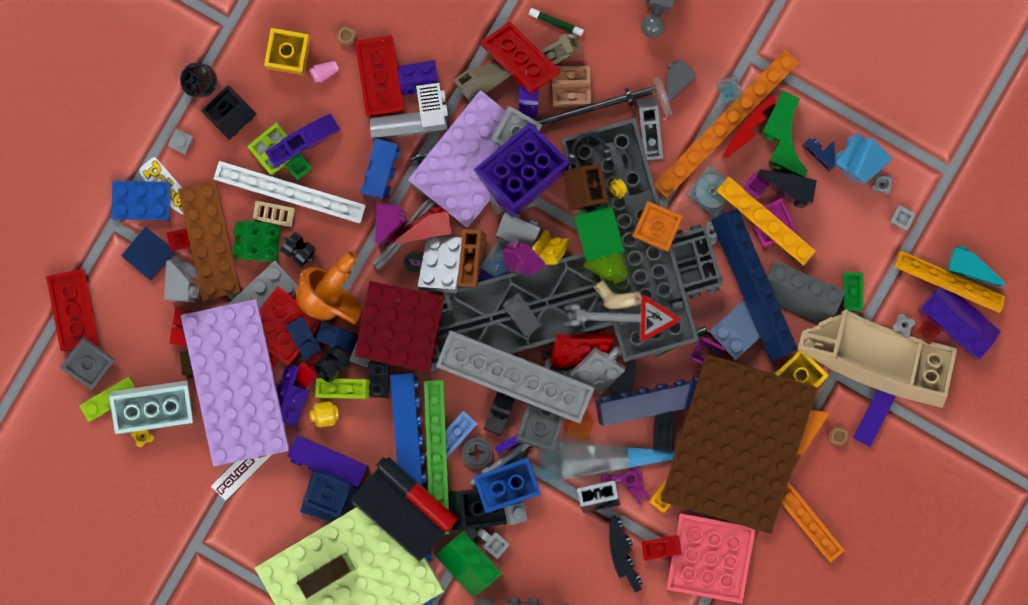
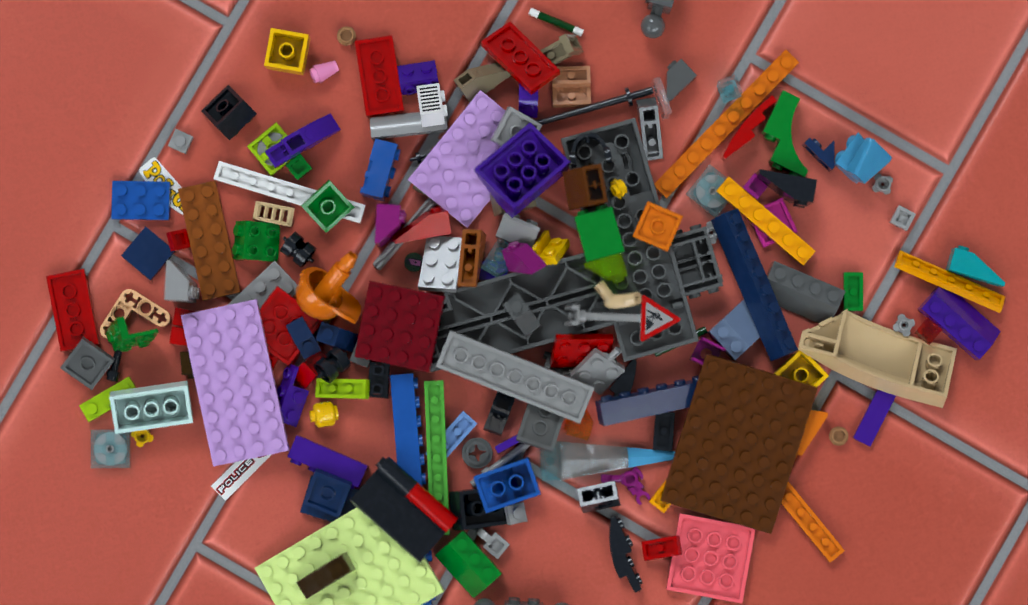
black wheel [180,63,217,98] -> none
none -> clear light blue piece [91,429,130,468]
none -> light nougat beam [100,289,171,338]
none -> green bracket [106,316,159,352]
none -> black bar [106,350,122,382]
none -> green slope [301,180,354,233]

